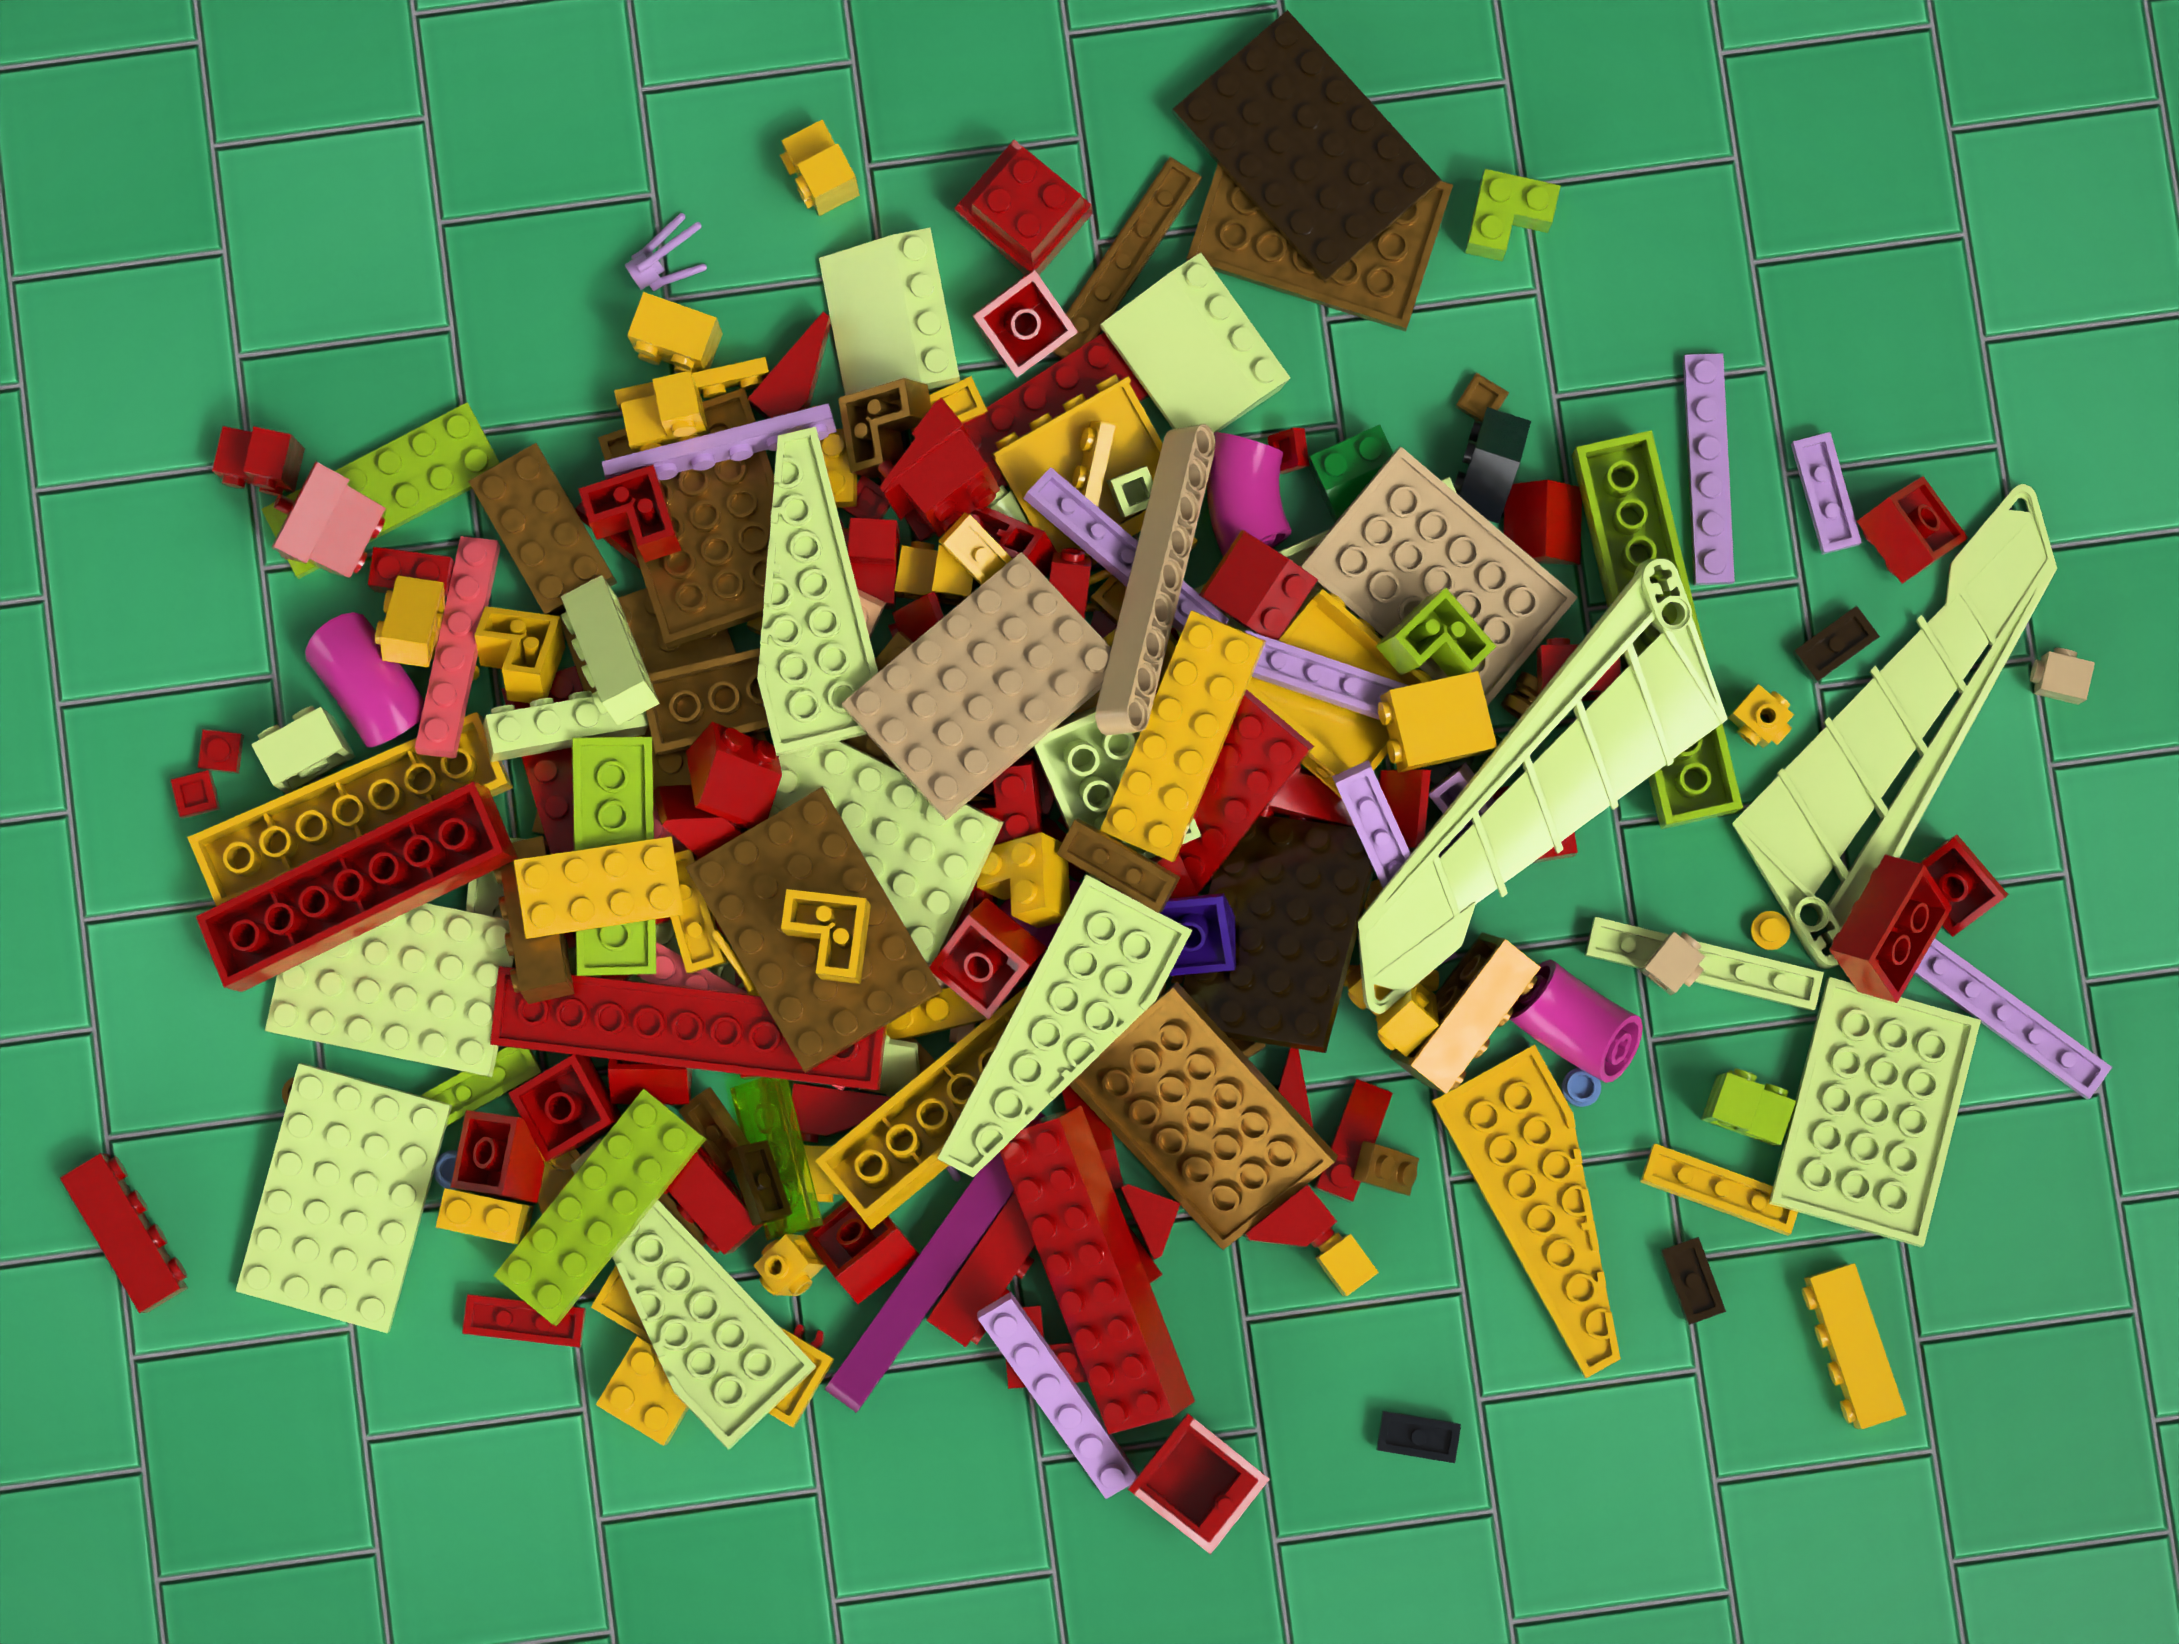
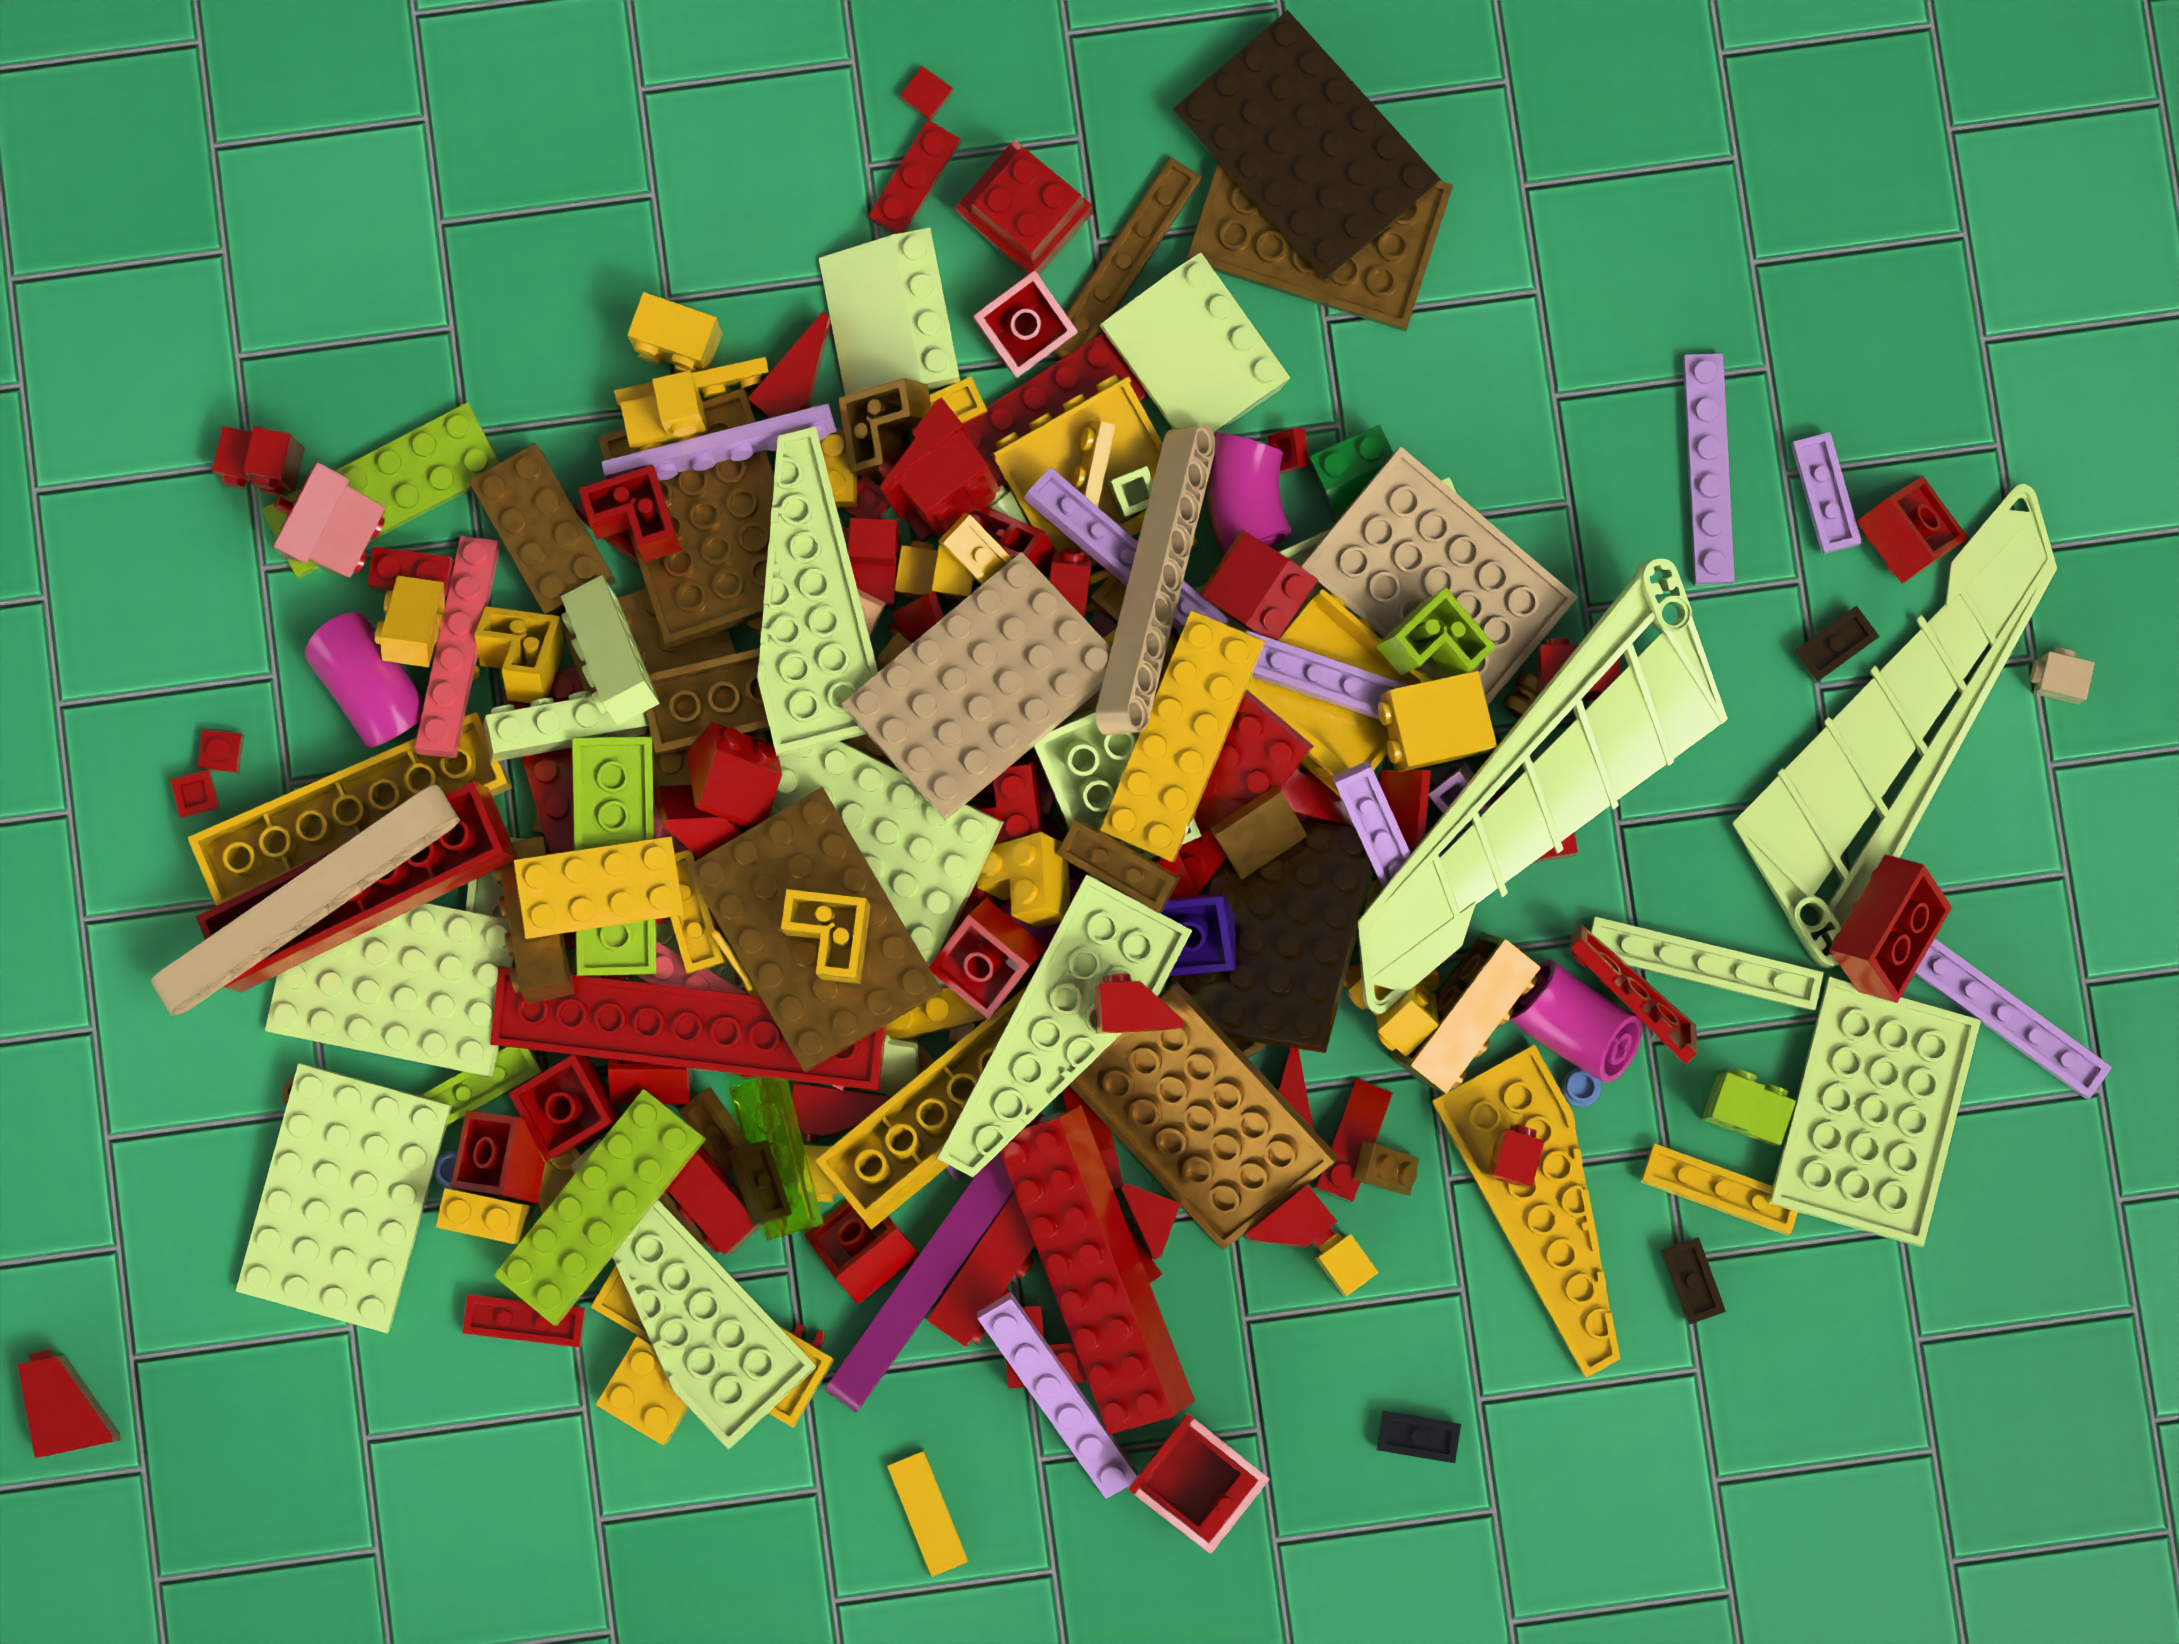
red brick [60,1153,188,1313] -> none
yellowish green brick [251,706,355,794] -> none
lavender plant [625,213,707,291] -> none
yellow brick [753,1234,825,1296] -> none
yellow brick [779,119,860,216] -> none
black brick [1454,407,1531,524] -> none
pearl gold tile [1455,372,1509,421] -> none
lime brick [1465,169,1561,261] -> none
red slope [1503,479,1582,565] -> none
lime brick [1571,430,1743,829] -> none
tan brick [1640,932,1705,996] -> none
yellow brick [1728,684,1794,748] -> none
yellow plate [1750,911,1790,950] -> none
yellow brick [1802,1263,1907,1430] -> none
red slope [1919,834,2009,937] -> none
none -> red slope [17,1350,121,1458]
none -> tan beam [151,785,460,1016]
none -> red plate [868,120,961,234]
none -> yellow tile [887,1451,968,1577]
none -> red tile [900,66,953,121]
none -> red slope [1094,974,1183,1034]
none -> pearl gold slope [1210,785,1307,880]
none -> red brick [1487,1124,1545,1188]
none -> red wing [1570,924,1697,1065]

